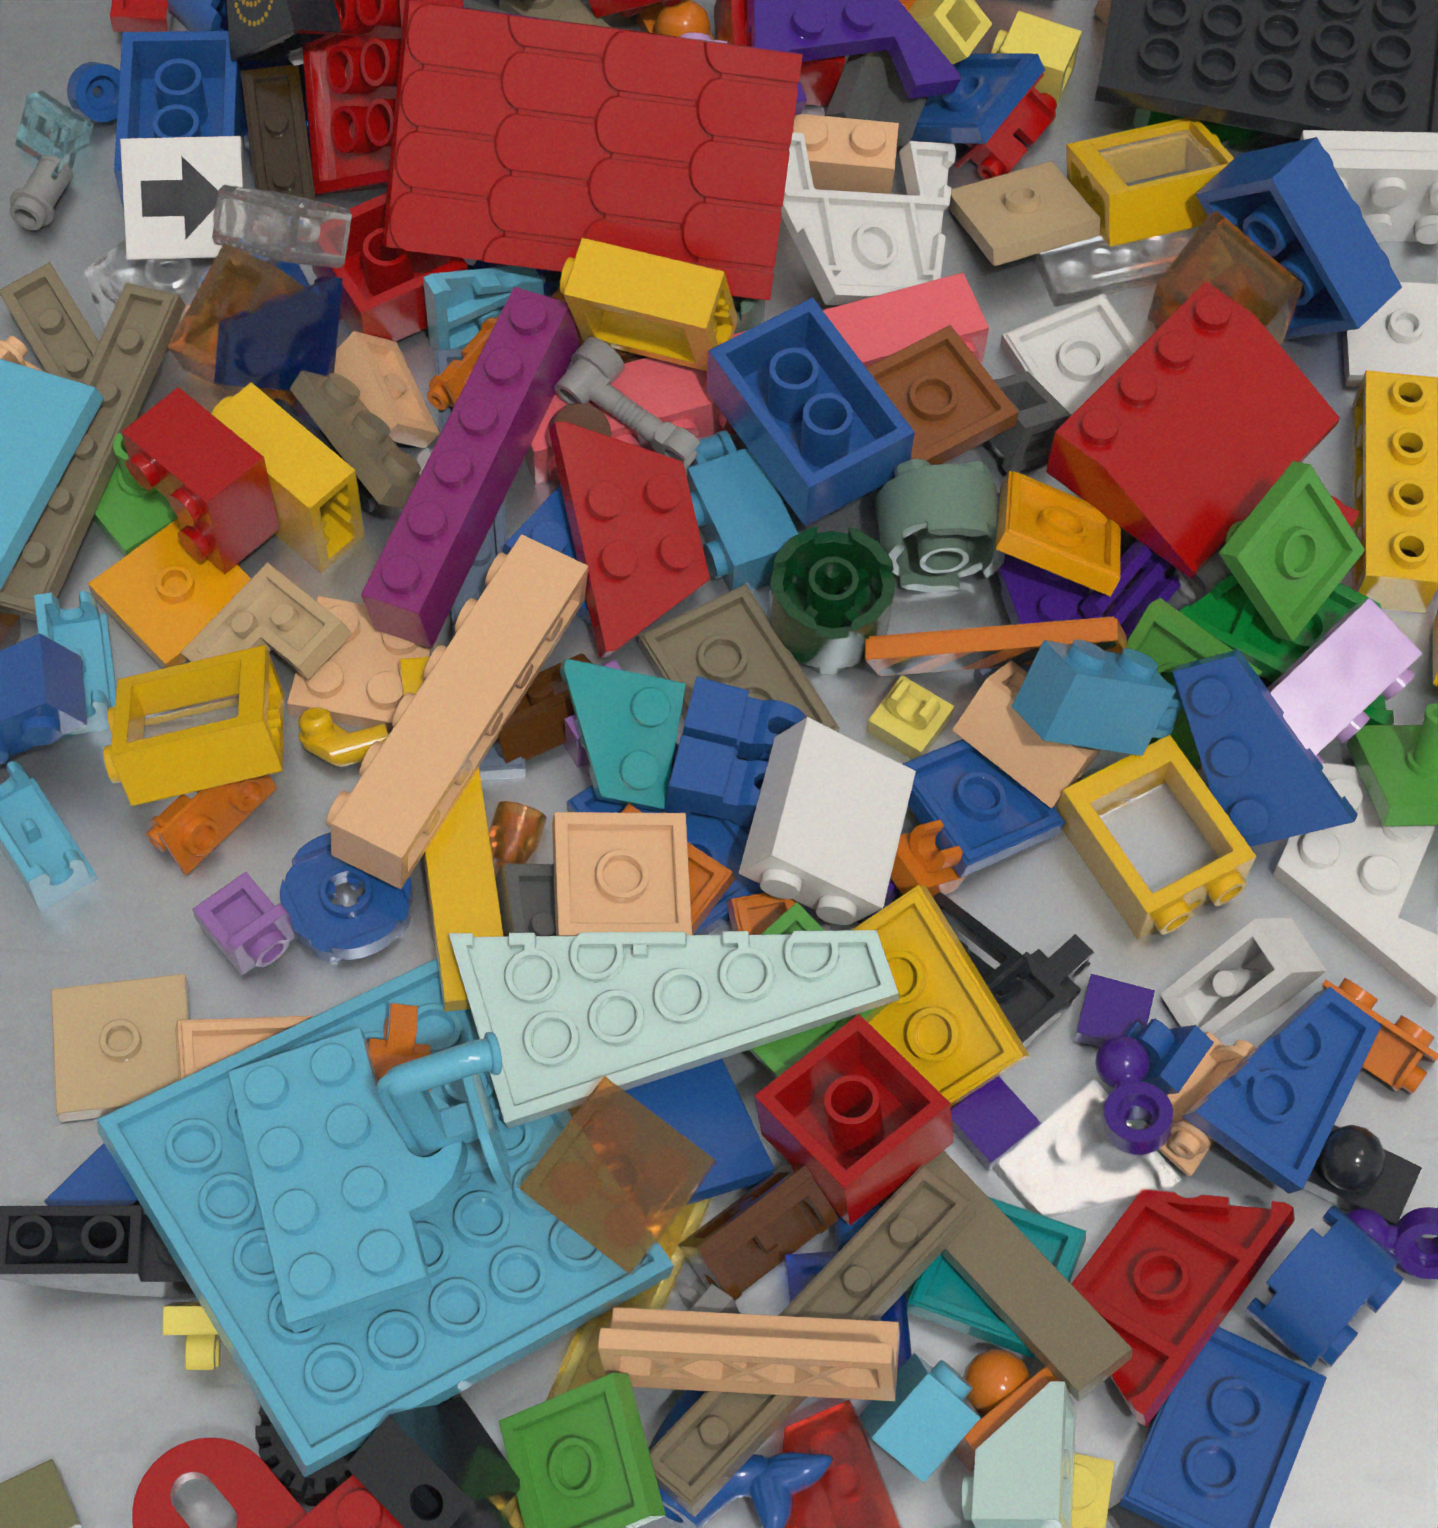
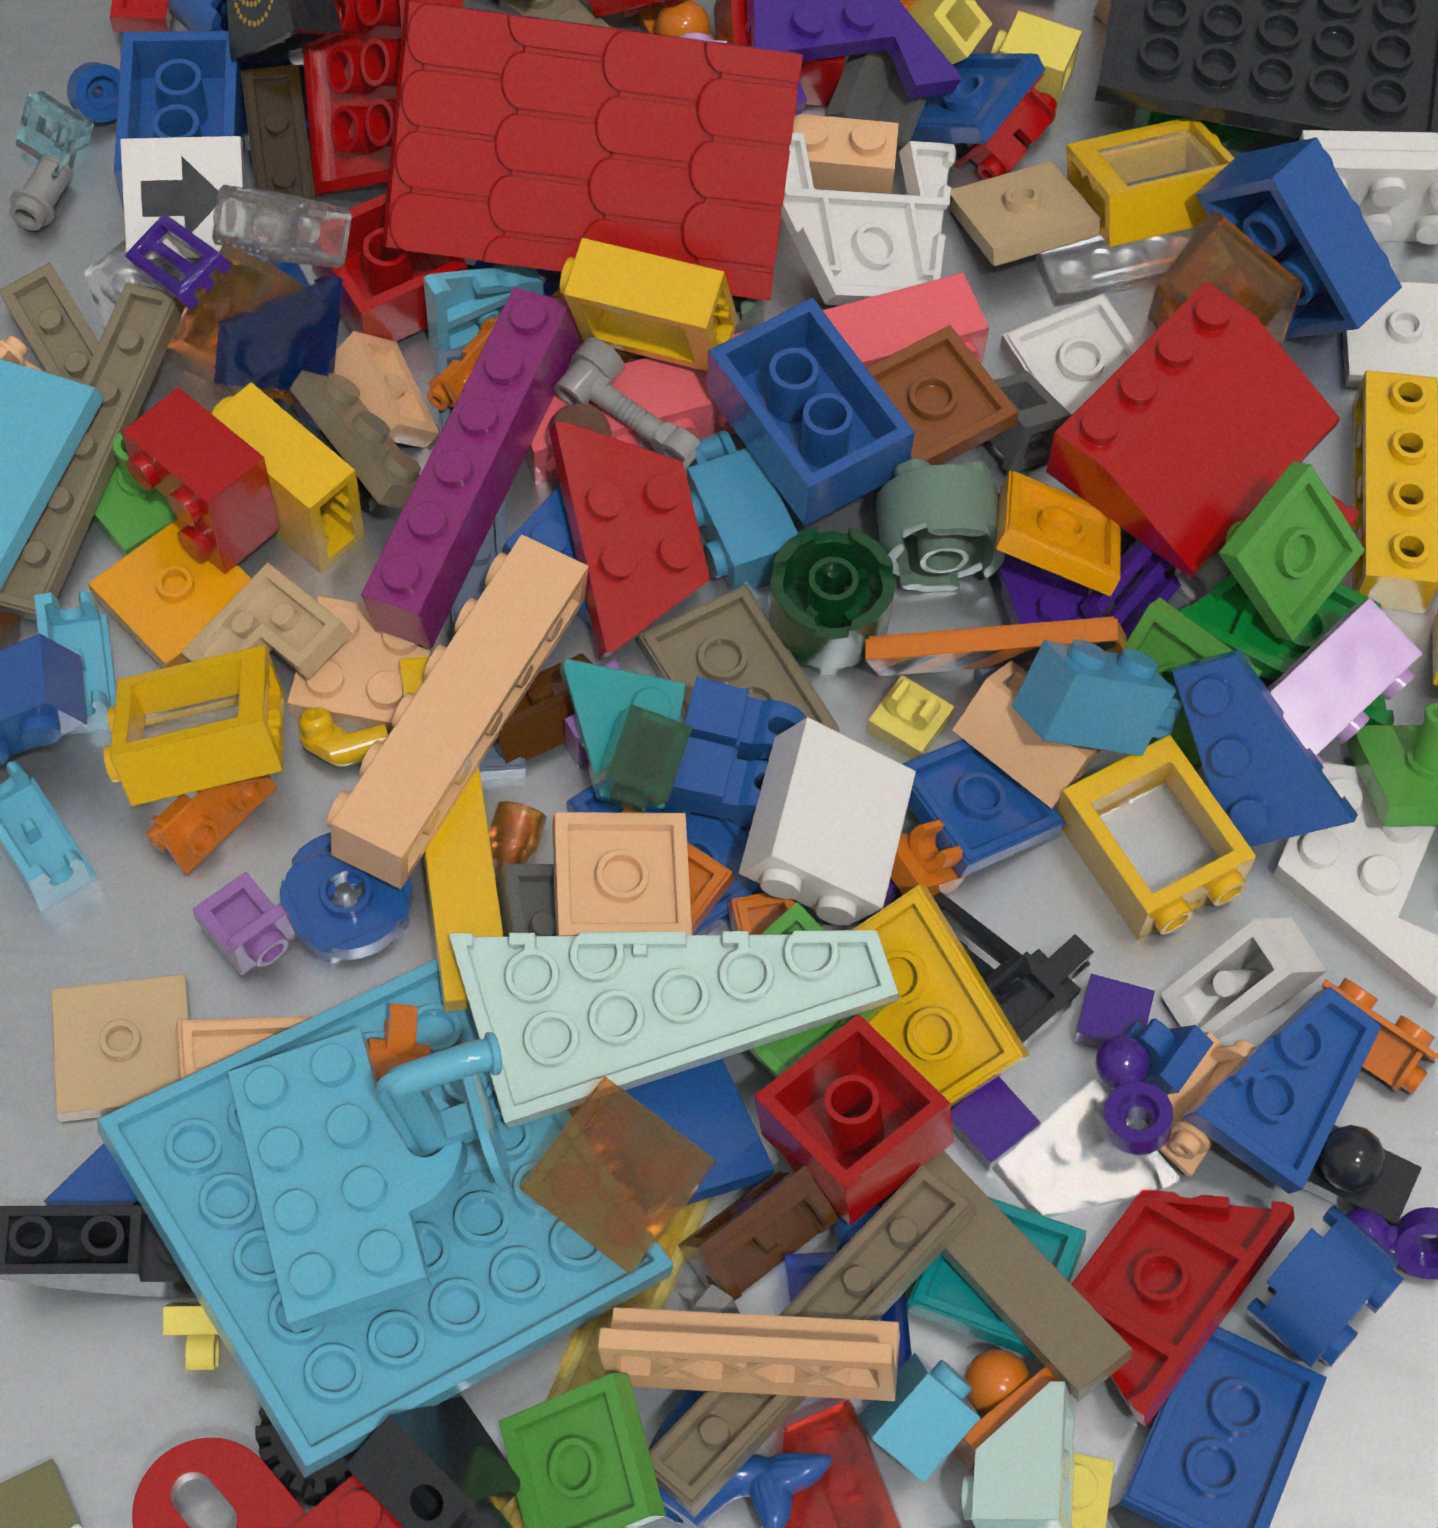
none -> dark purple tile [124,214,232,310]
none -> clear green brick [594,704,693,812]

